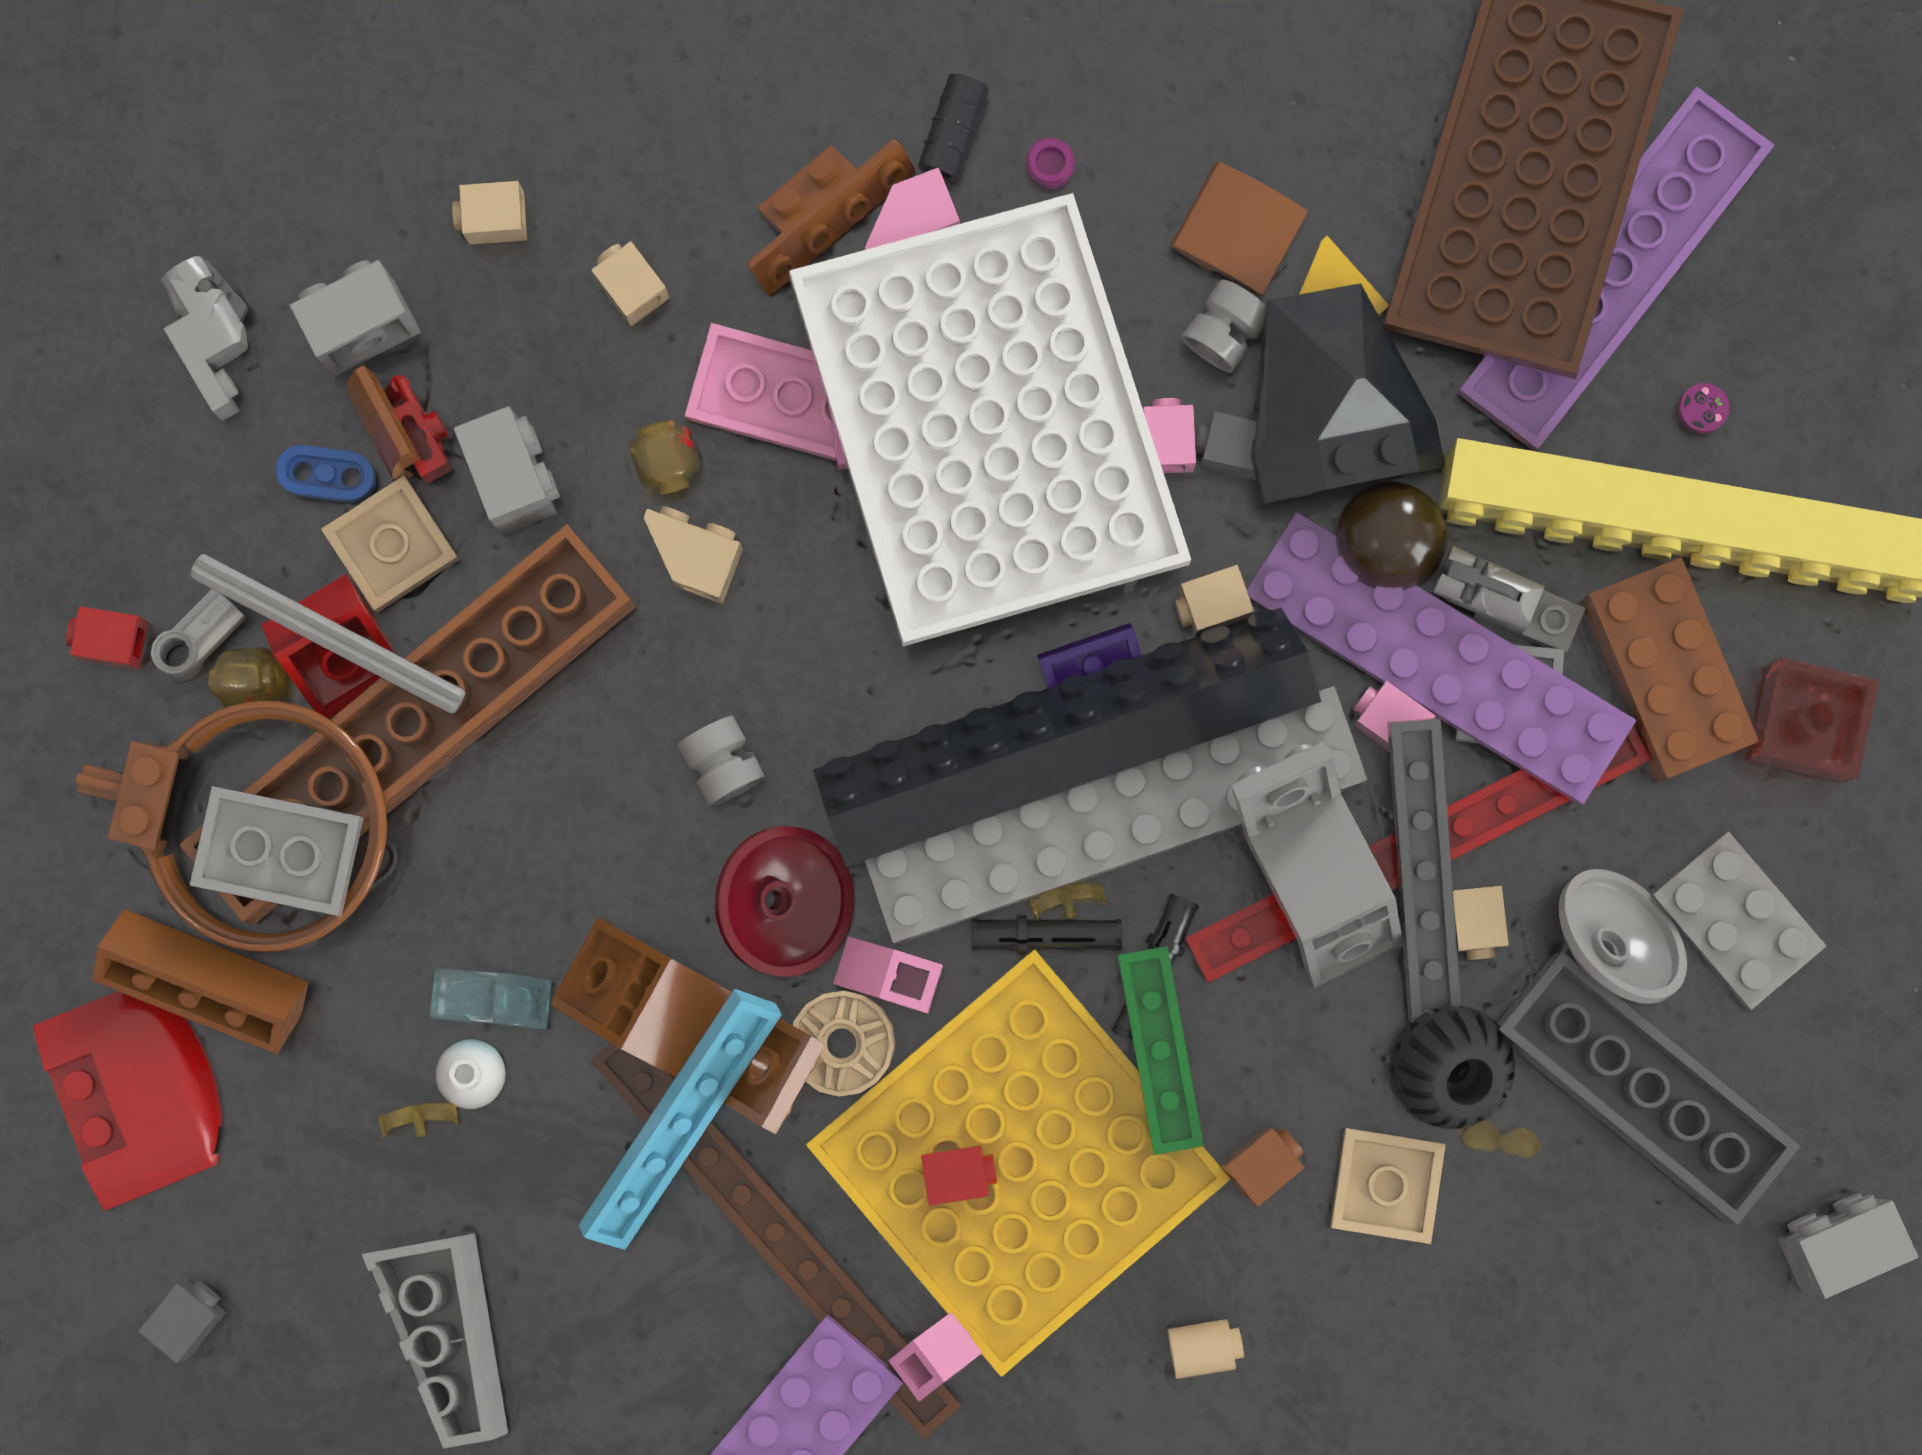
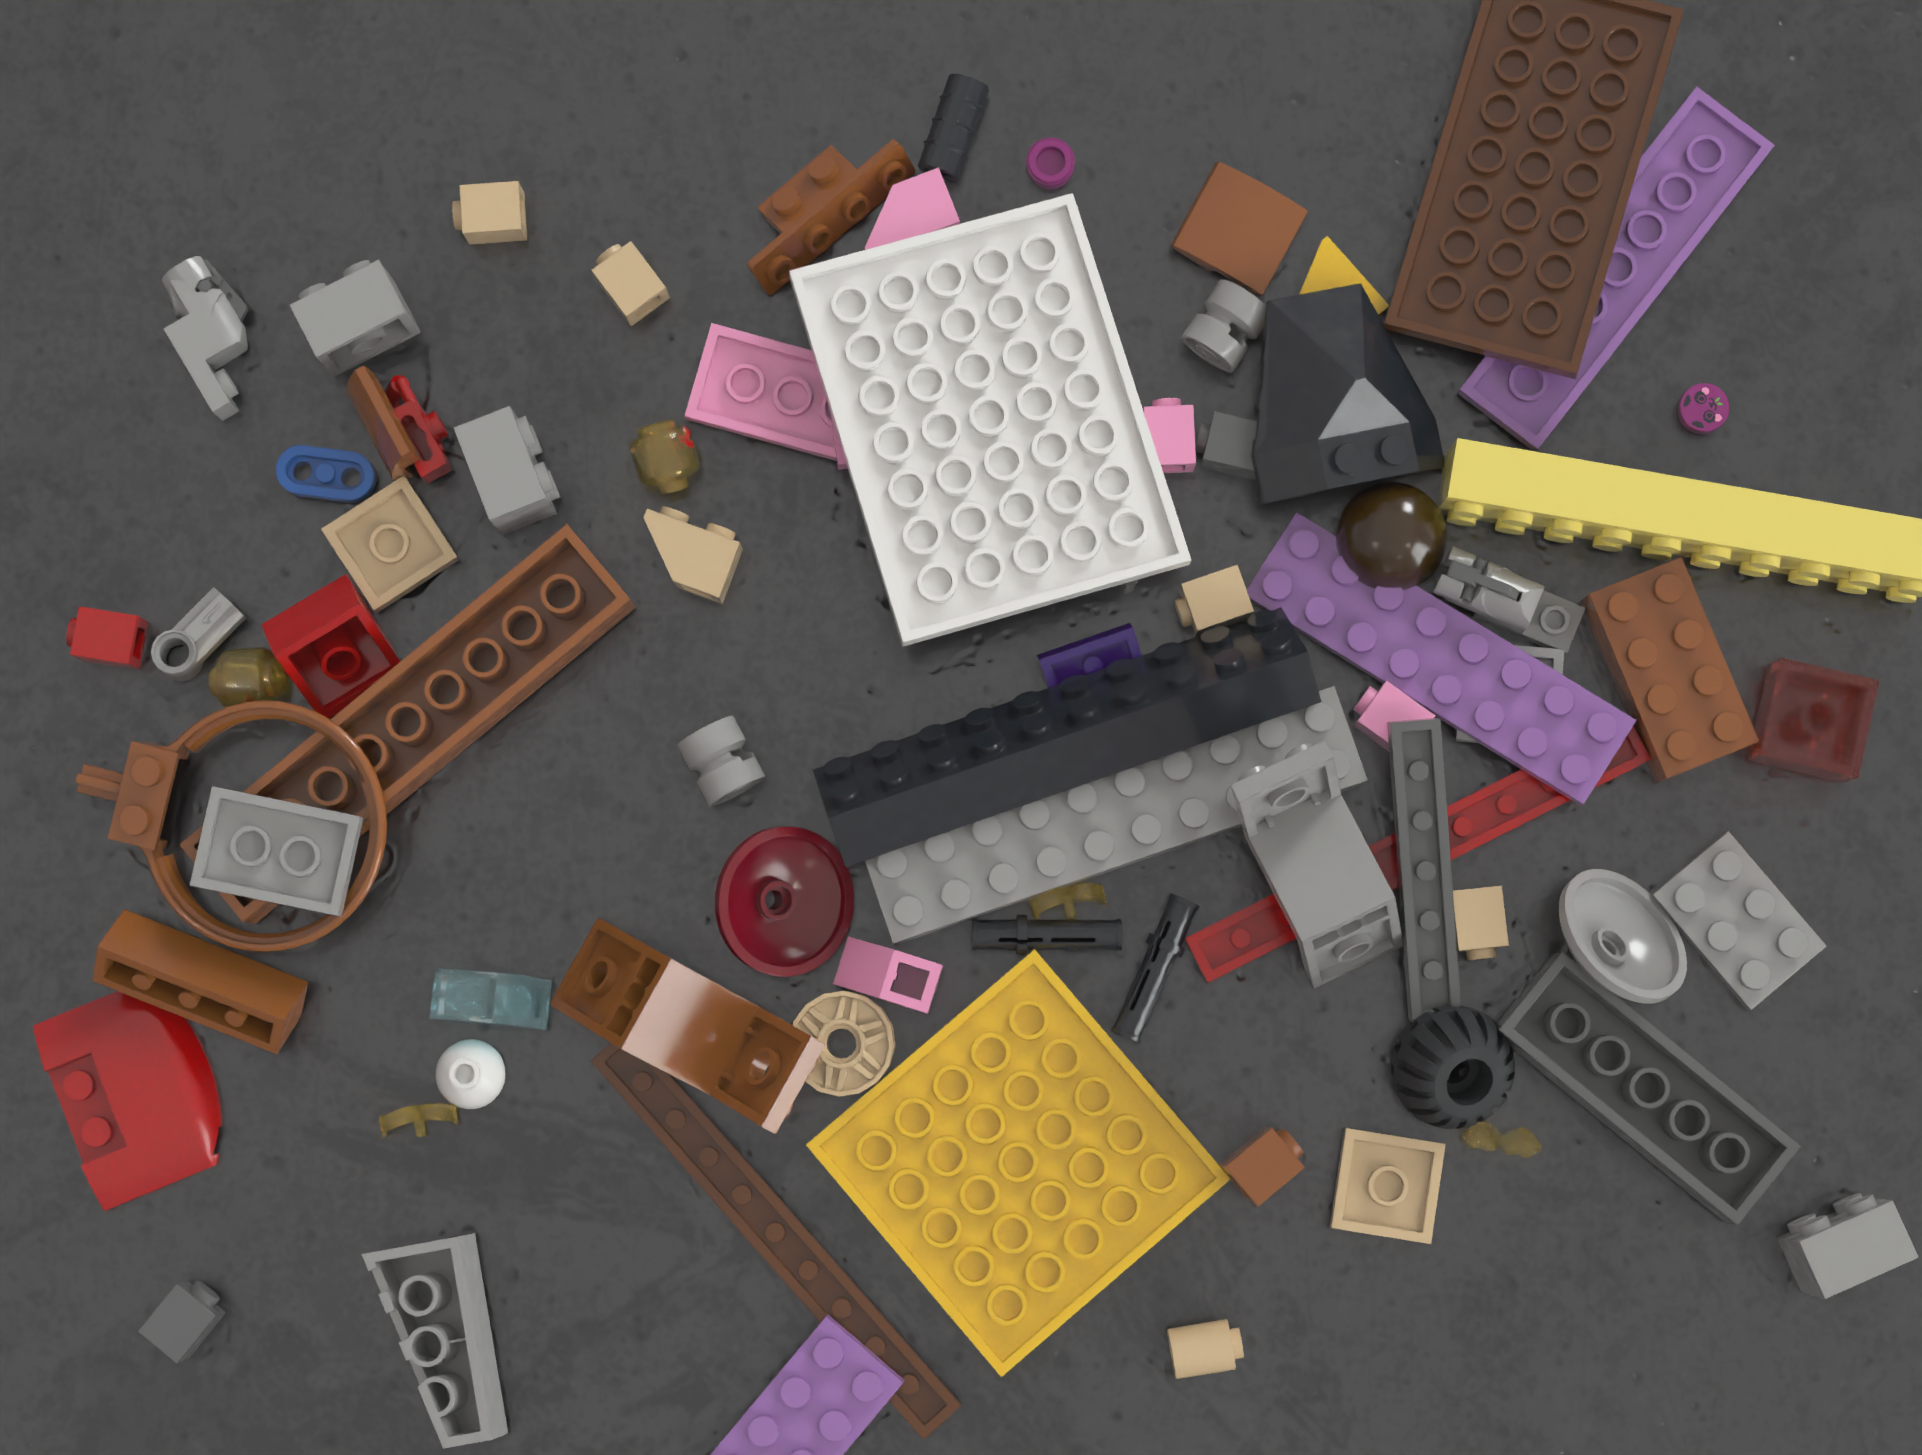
light grey axle [190,554,465,713] -> none
medium azure plate [578,989,782,1250] -> none
bright pink brick [888,1312,982,1401] -> none
red brick [921,1145,997,1206] -> none
green plate [1118,946,1204,1155] -> none

